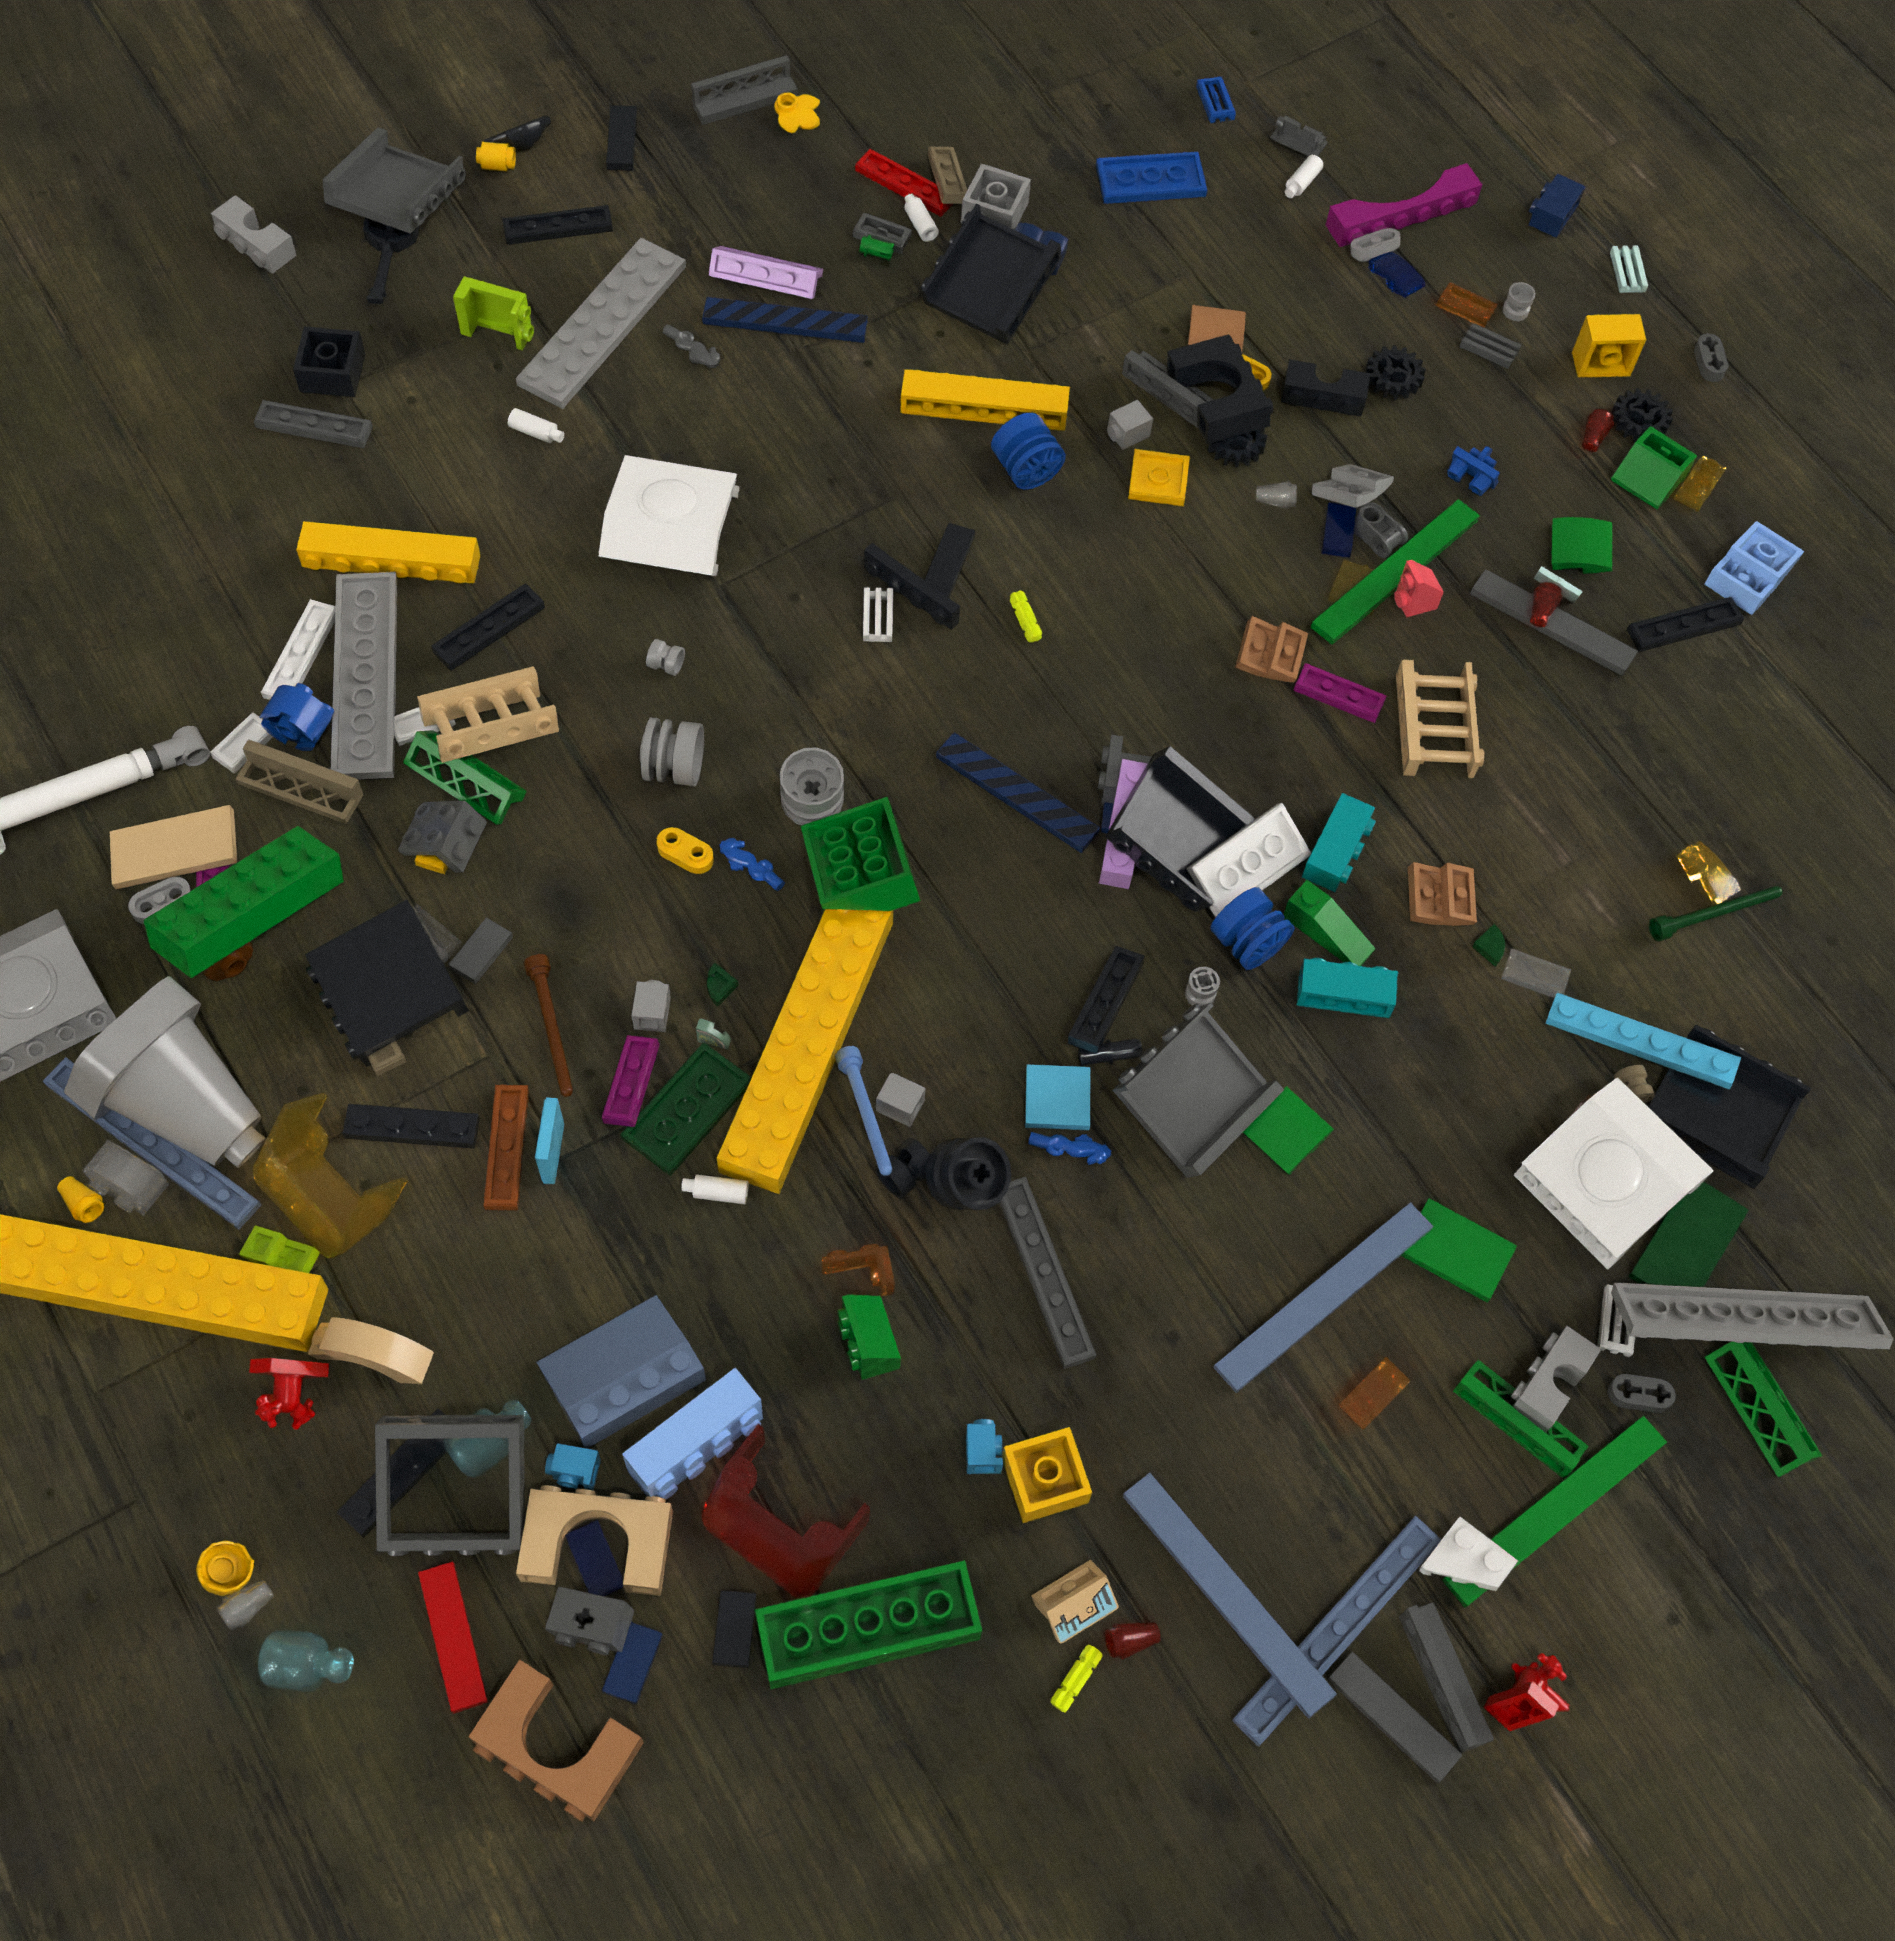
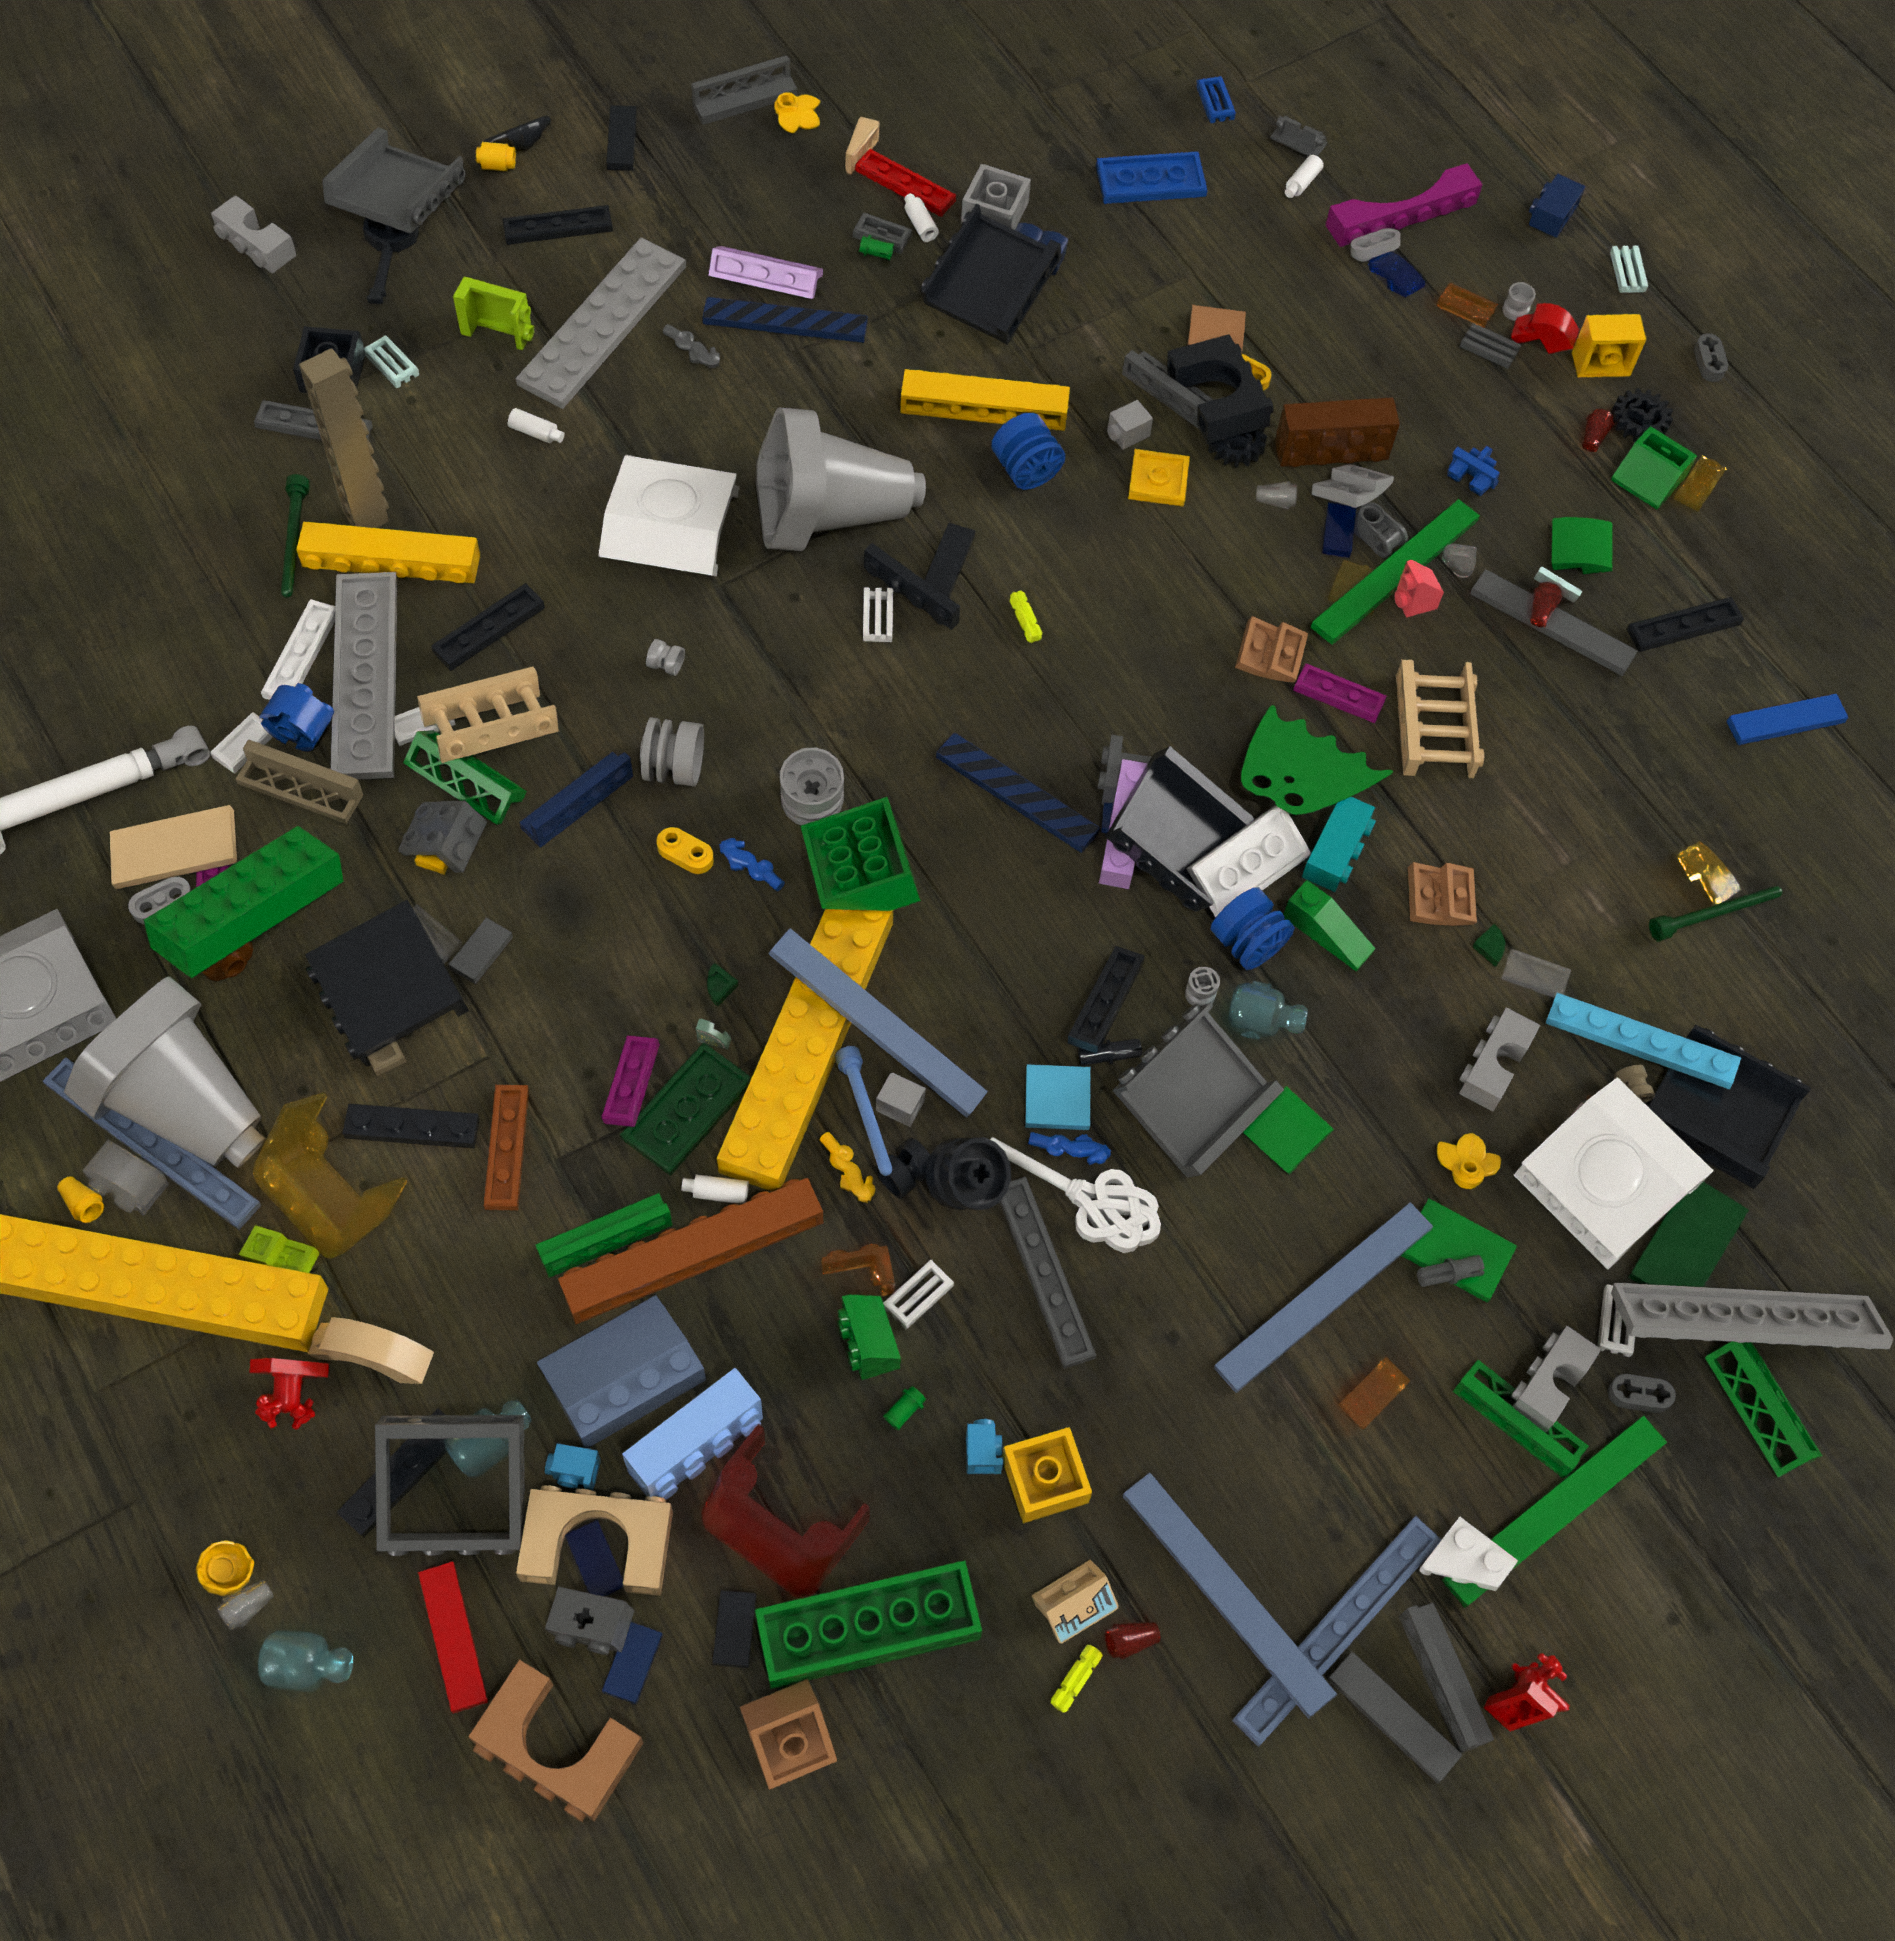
reddish brown piece [523,954,573,1097] -> none
medium azure tile [535,1097,565,1184] -> none
light grey brick [632,980,671,1032] -> none
dark tan tile [927,147,967,204] -> none
black arch [1281,359,1371,417] -> none
teal brick [1297,958,1398,1018] -> none
black gear [1365,345,1426,400] -> none
light blue slope [1704,521,1804,615] -> none
none -> dark green piece [281,474,310,598]
none -> dark tan brick [299,348,389,528]
none -> light aqua tile [364,335,420,388]
none -> dark blue fence [519,752,633,848]
none -> green fence [535,1193,673,1278]
none -> dark orange brick [558,1177,823,1324]
none -> medium nougat slope [740,1679,837,1790]
none -> light grey cone [756,407,926,551]
none -> sand blue tile [769,928,988,1118]
none -> yellow animal [819,1132,876,1203]
none -> tan slope [845,117,879,174]
none -> white tile [883,1260,954,1330]
none -> green pin [883,1386,926,1431]
none -> white piece [990,1137,1161,1253]
none -> clear light blue piece [1228,980,1308,1040]
none -> green piece [1241,705,1393,815]
none -> reddish brown brick [1275,397,1400,467]
none -> dark grey axle [1417,1255,1485,1287]
none -> yellow plate [1437,1133,1501,1189]
none -> clear tile [1442,544,1477,578]
none -> light grey arch [1459,1007,1540,1112]
none -> red brick [1511,303,1579,354]
none -> blue tile [1727,694,1849,745]

